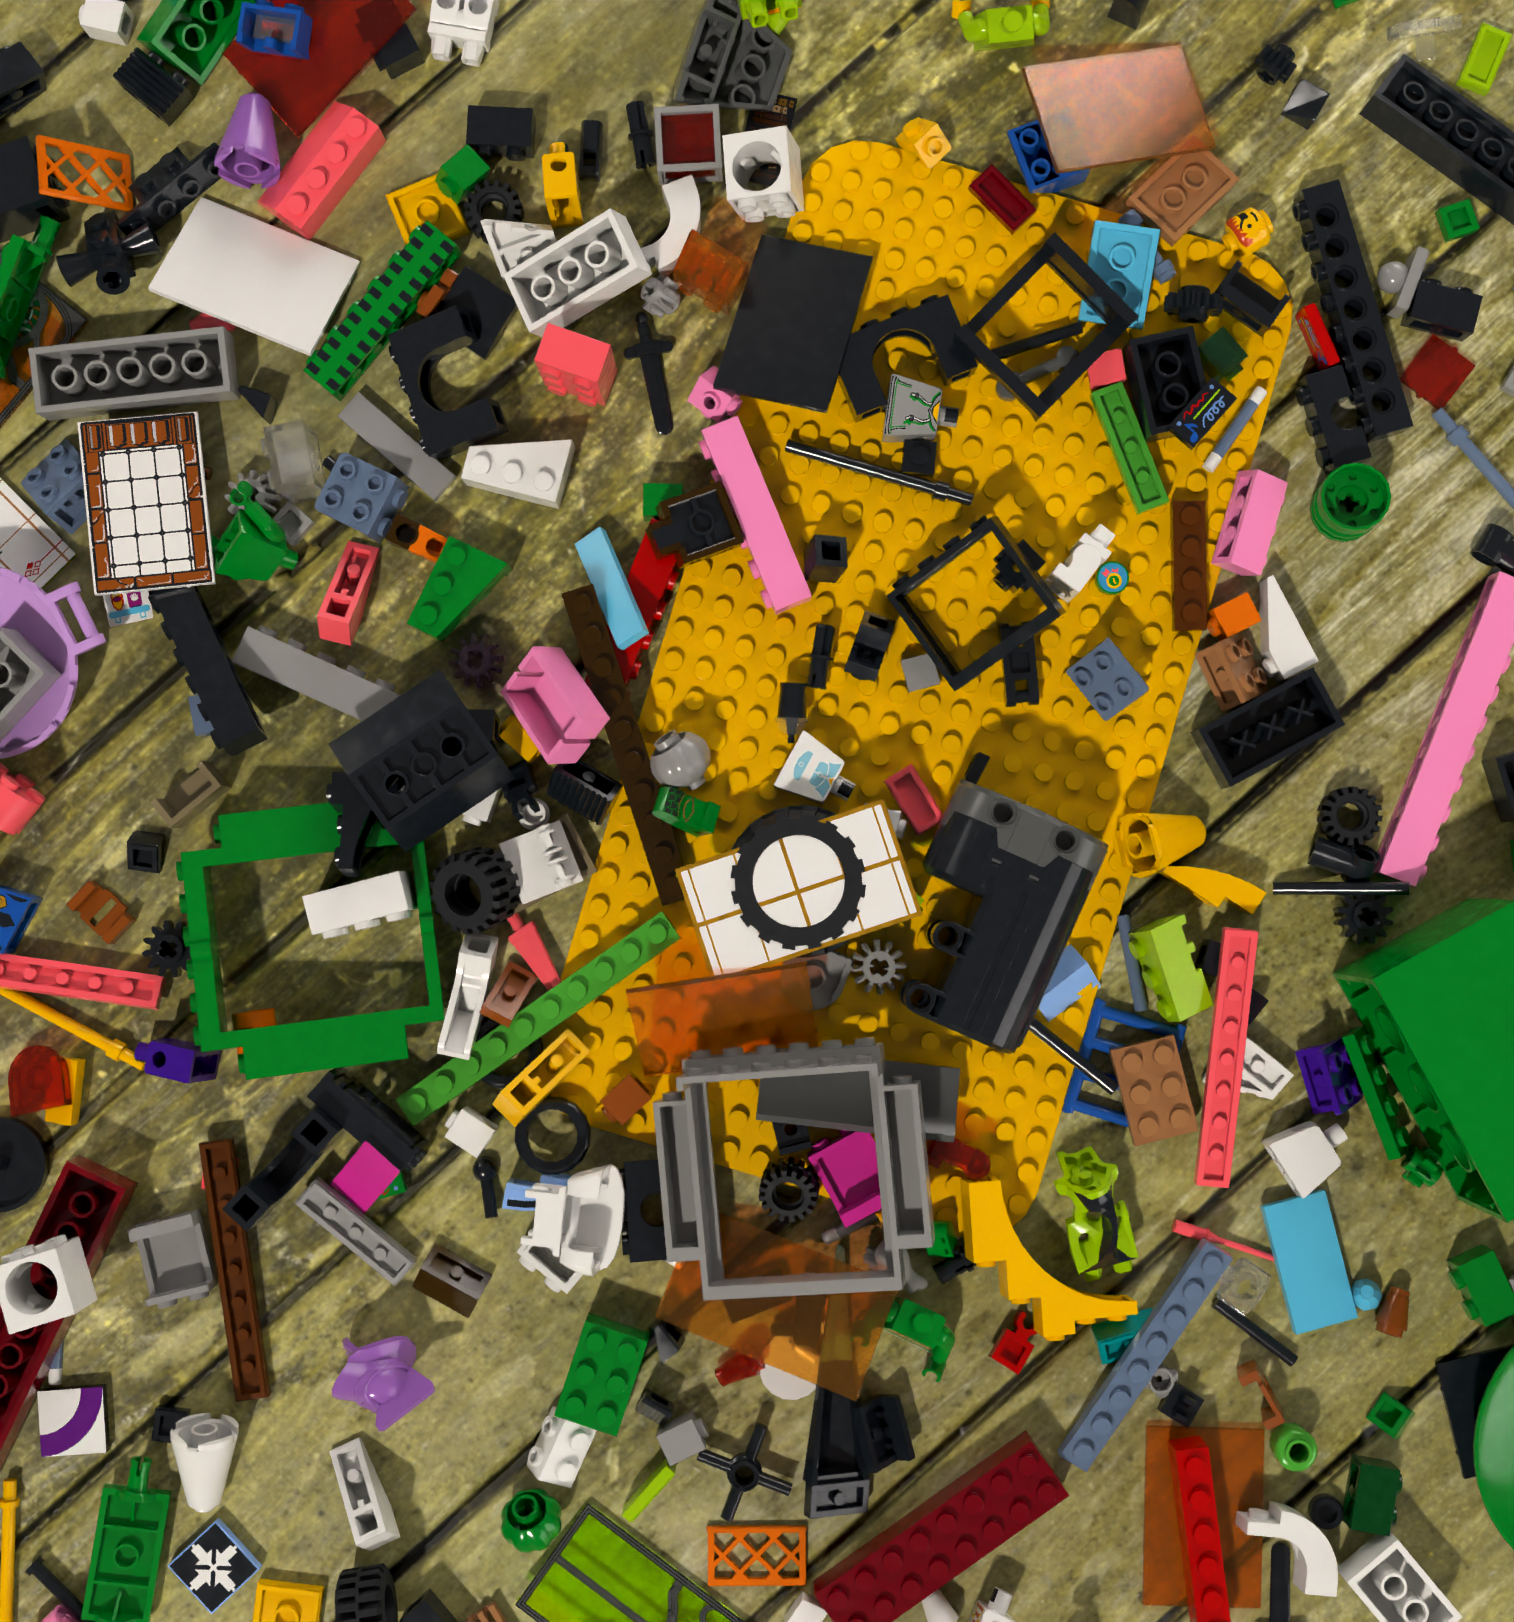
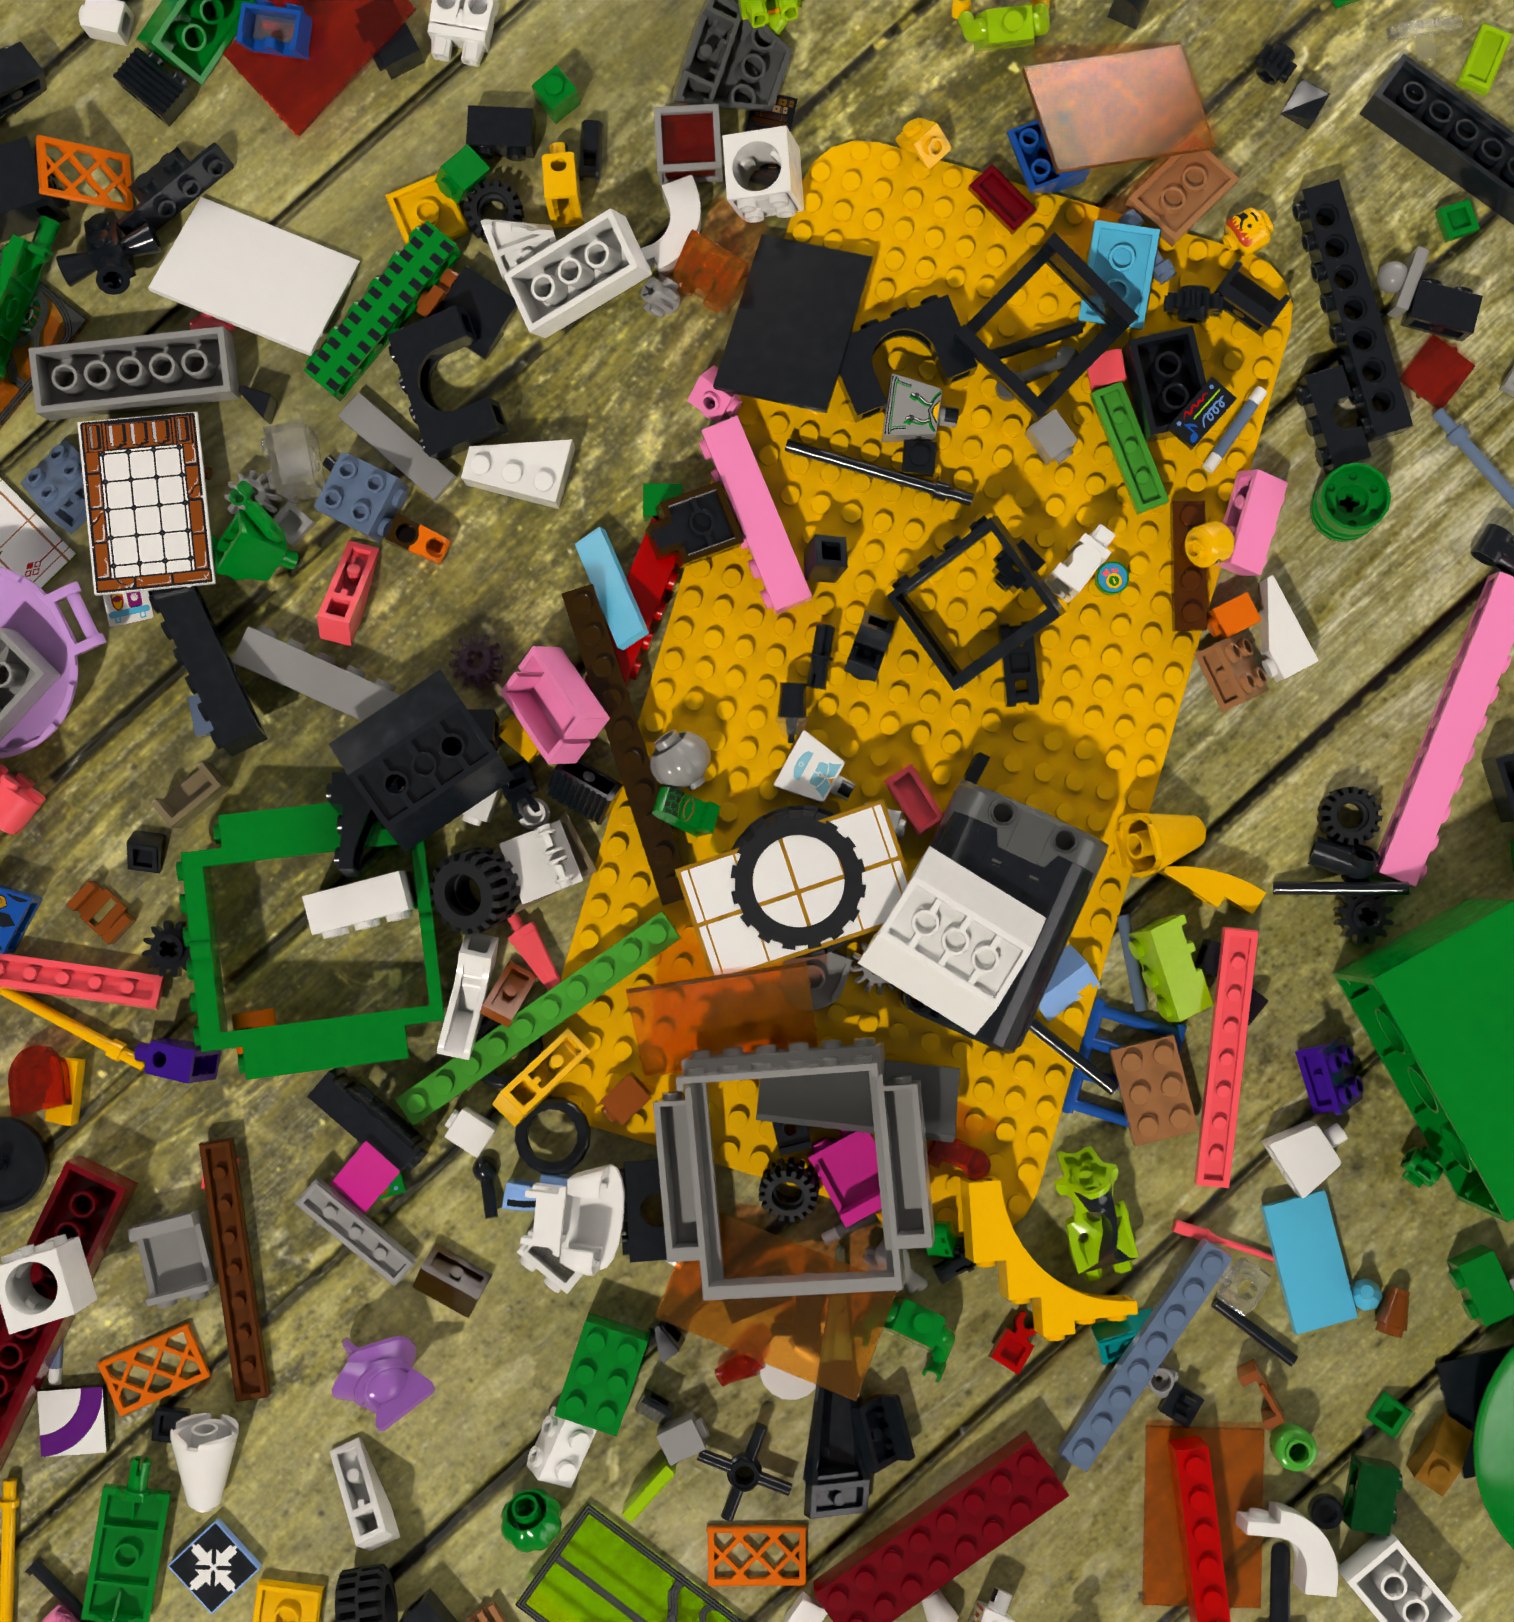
medium lavender cone [214,92,281,189] -> none
black arch [222,1106,345,1232] -> none
coral slope [257,101,386,241] -> none
green wedge [407,536,513,642] -> none
coral brick [534,323,618,407] -> none
black sword [624,312,673,435] -> none
black axle [626,101,656,169] -> none
light grey tile [900,654,941,693] -> none
sand blue bracket [1066,637,1149,721] -> none
black brick [1190,667,1345,789] -> none
clear green brick [1198,326,1248,382] -> none
white wing [1201,1036,1294,1100] -> none
red tile [1295,303,1340,371] -> none
green plate [1342,1026,1410,1161] -> none
none -> orange window [97,1322,211,1417]
none -> green brick [532,65,580,124]
none -> white slope [857,846,1046,1035]
none -> light grey brick [1024,409,1078,465]
none -> yellow head [1185,521,1234,568]
none -> pearl gold slope [1406,1412,1473,1497]

